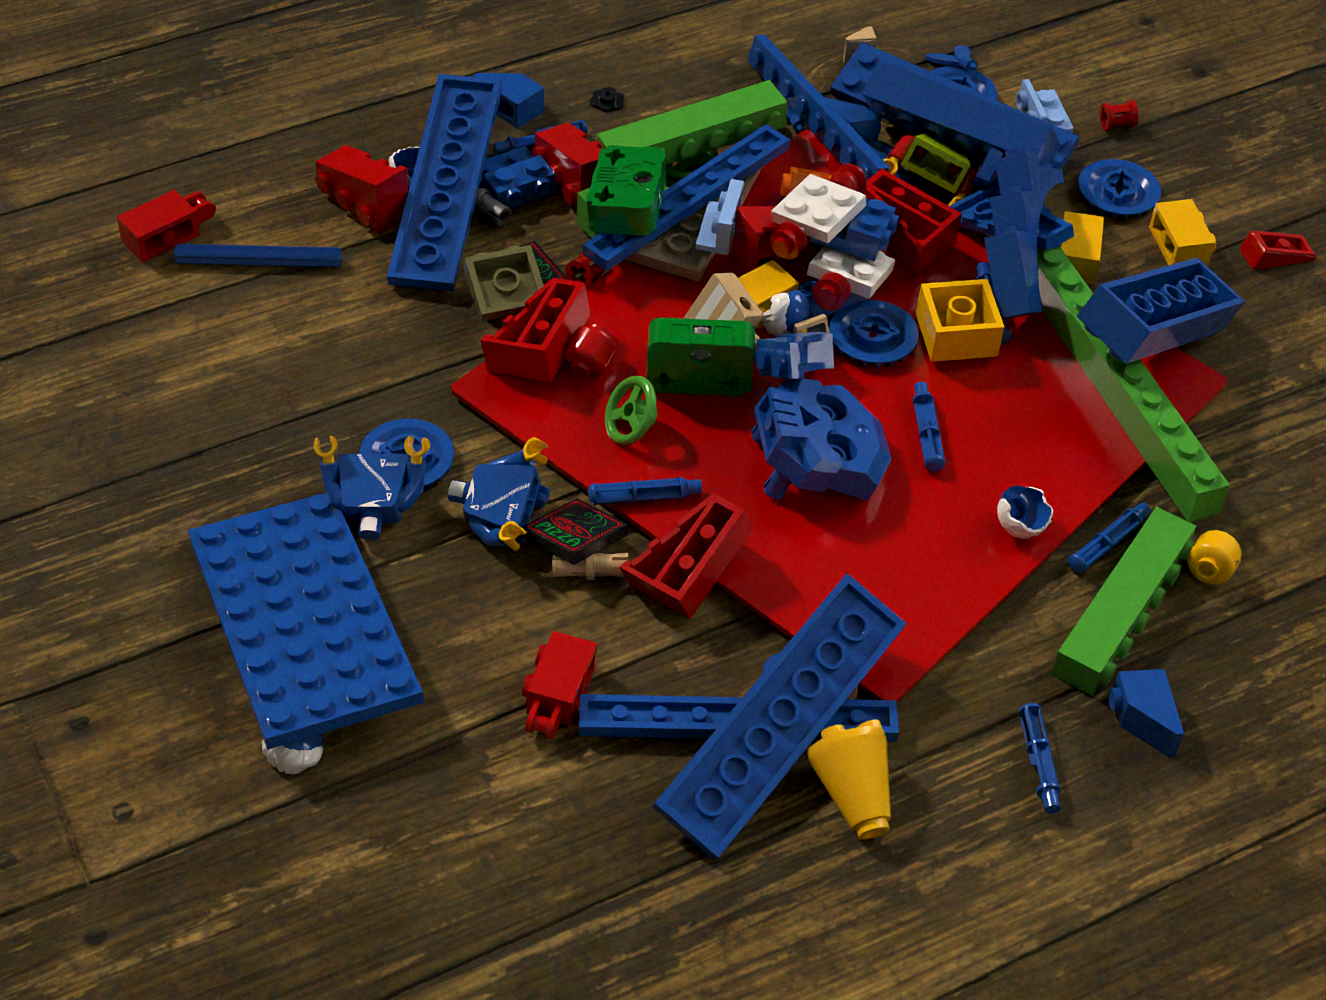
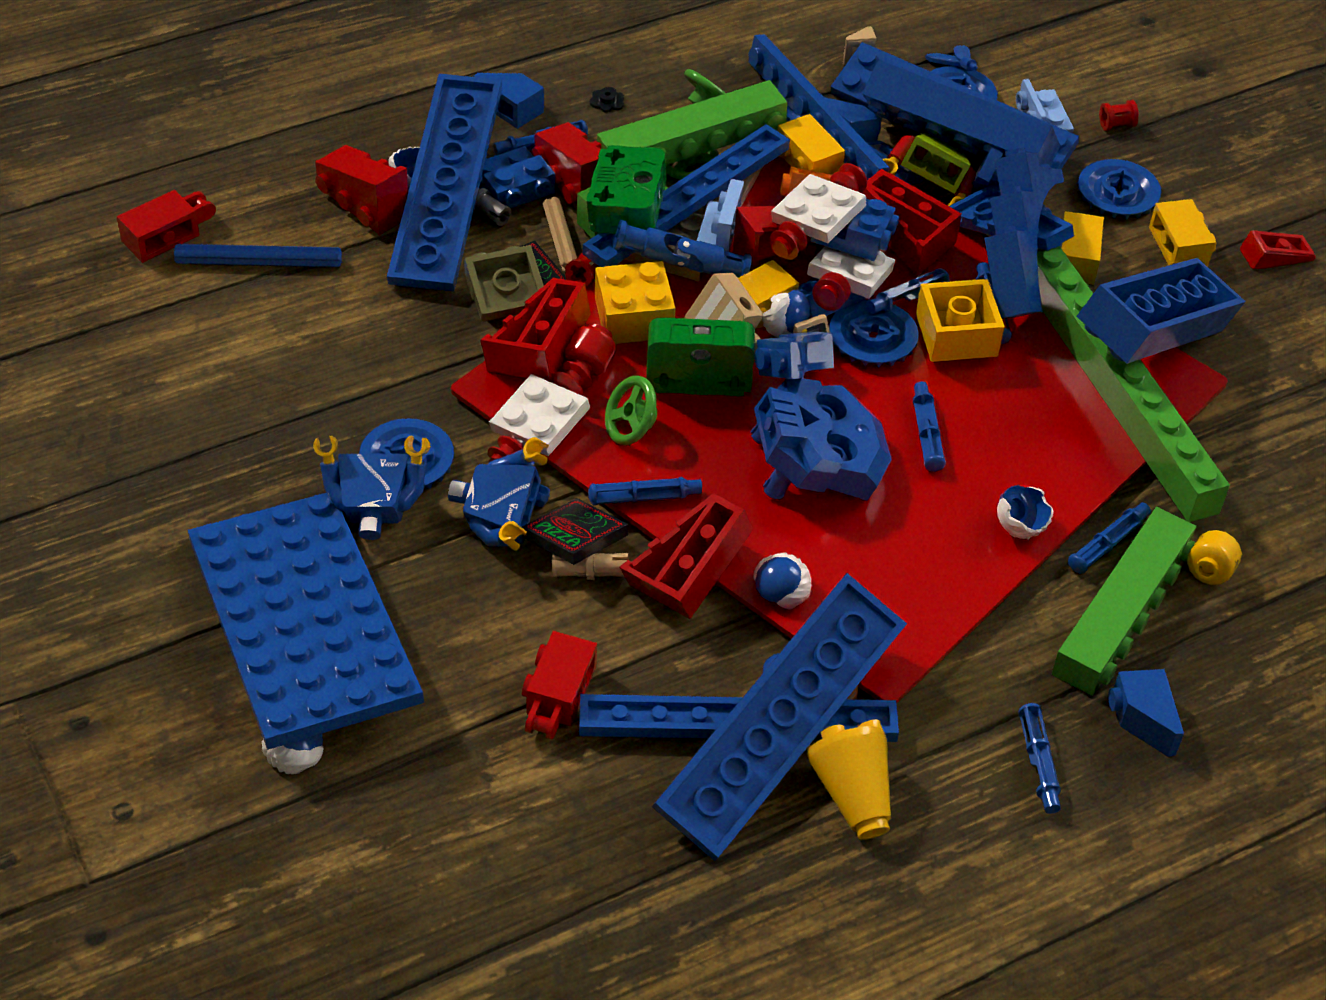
none -> white plate [487,361,592,462]
none -> tan axle [543,197,578,272]
none -> yellow brick [595,261,676,344]
none -> blue piece [613,220,752,278]
none -> bright green piece [684,69,726,104]
none -> blue hair [754,553,812,610]
none -> yellow brick [777,114,845,174]
none -> blue piece [866,268,950,314]

